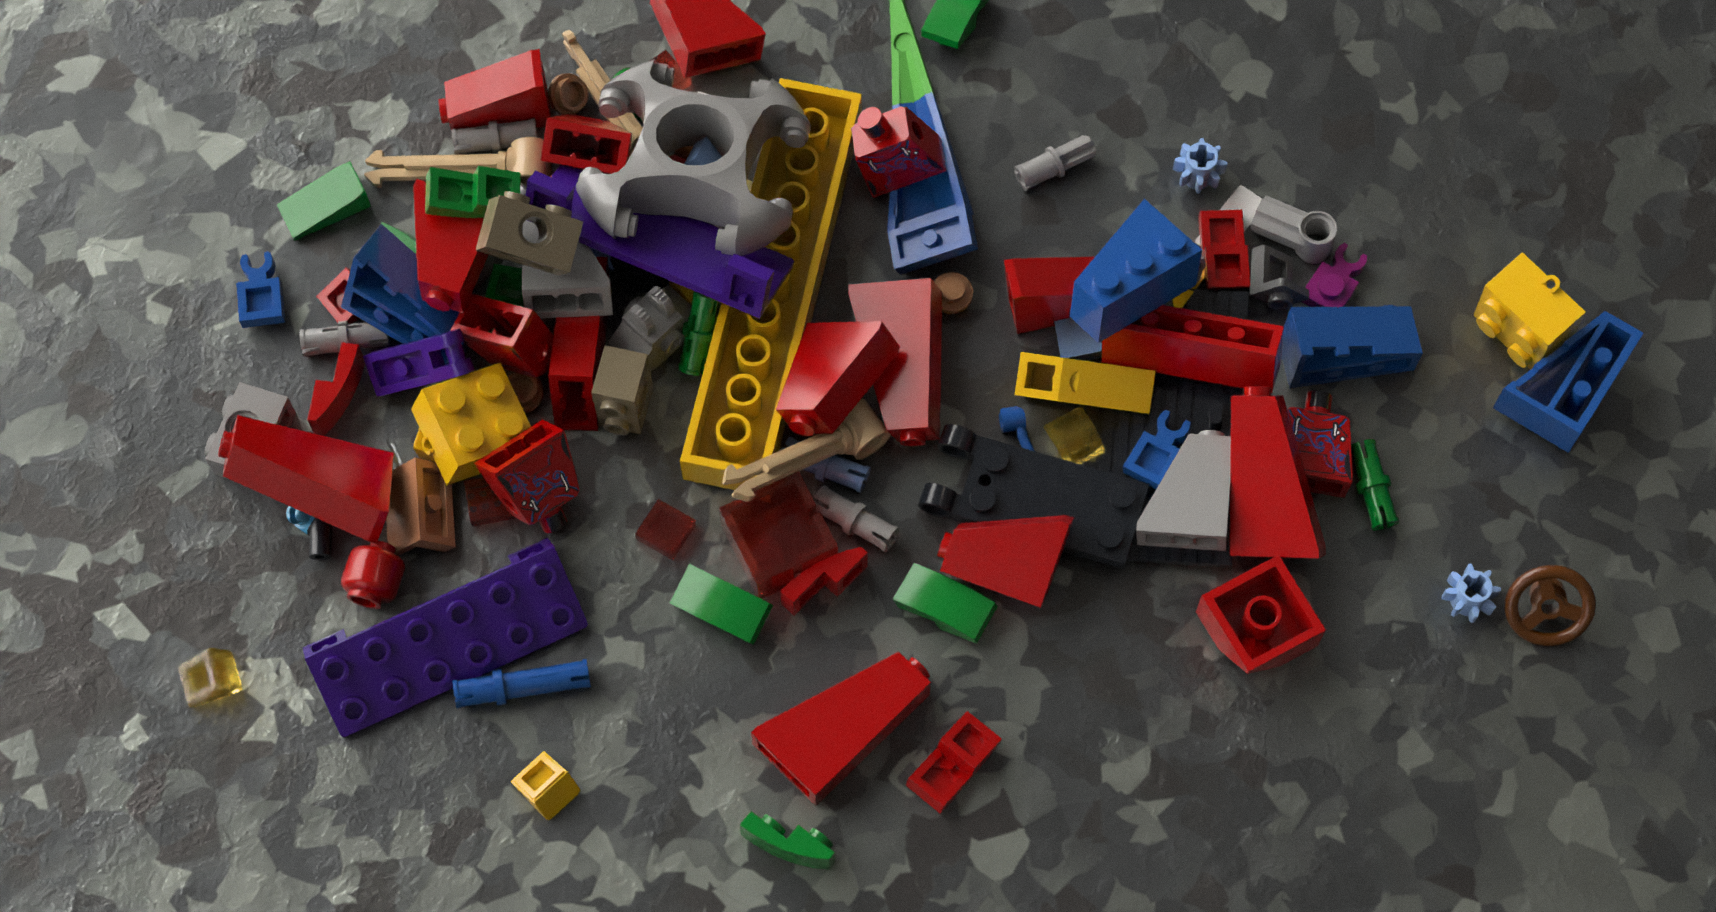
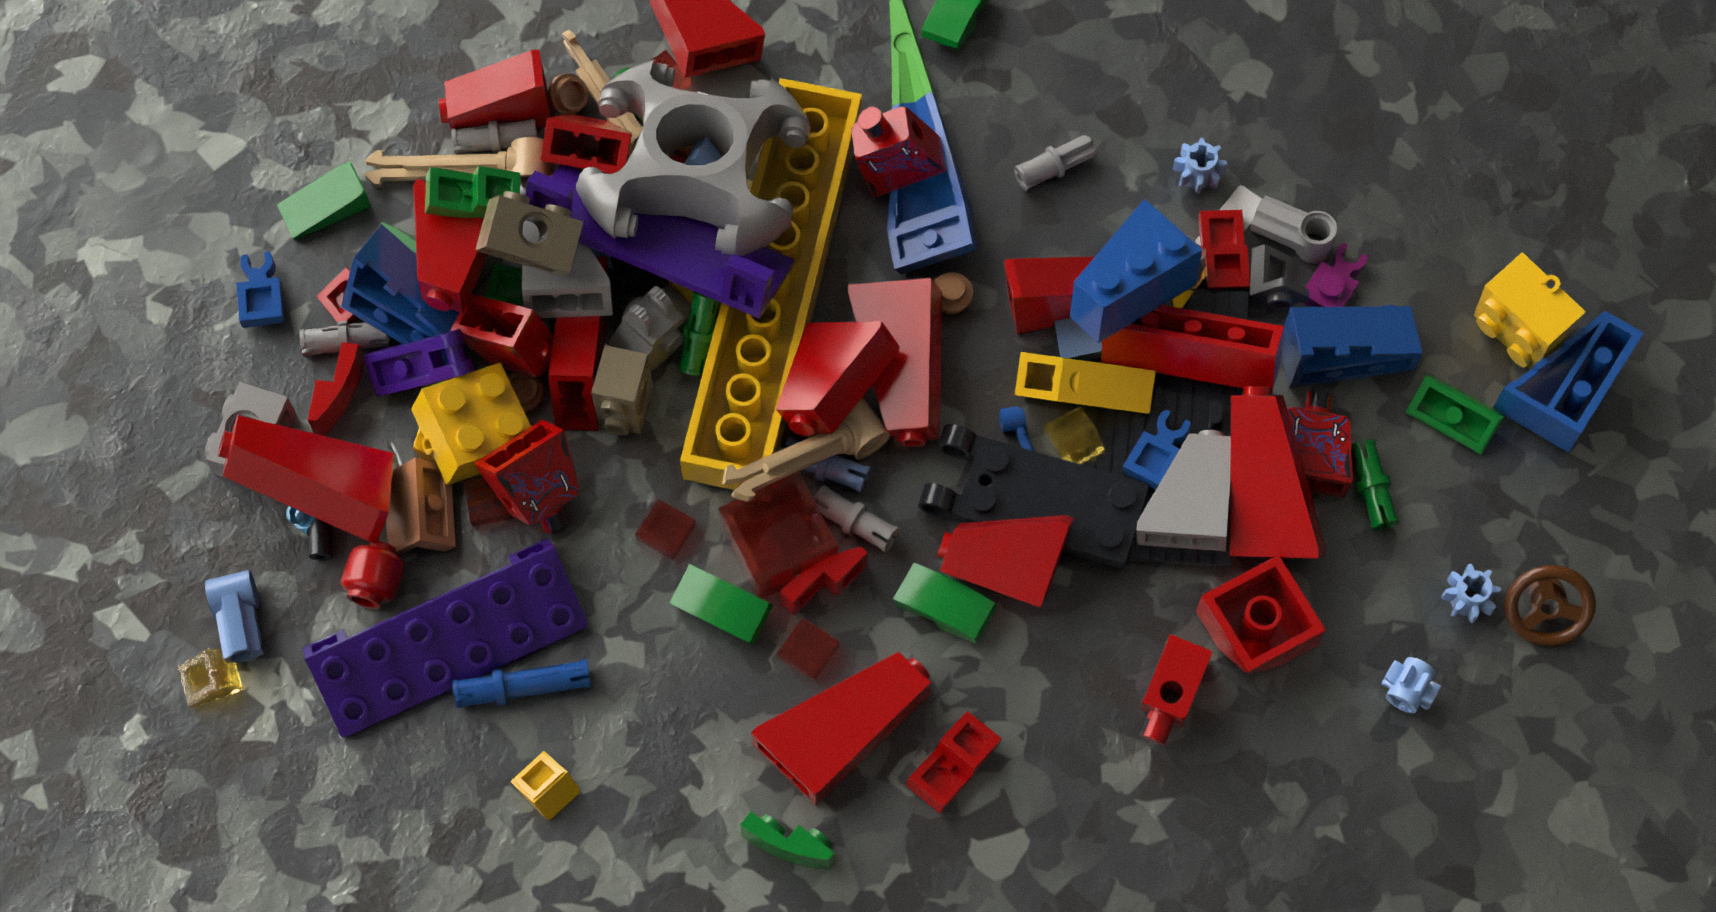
none -> medium blue piece [205,570,264,663]
none -> clear red tile [777,618,840,681]
none -> red torso [1140,634,1213,746]
none -> light blue gear [1381,657,1441,713]
none -> green slope [1405,373,1505,455]

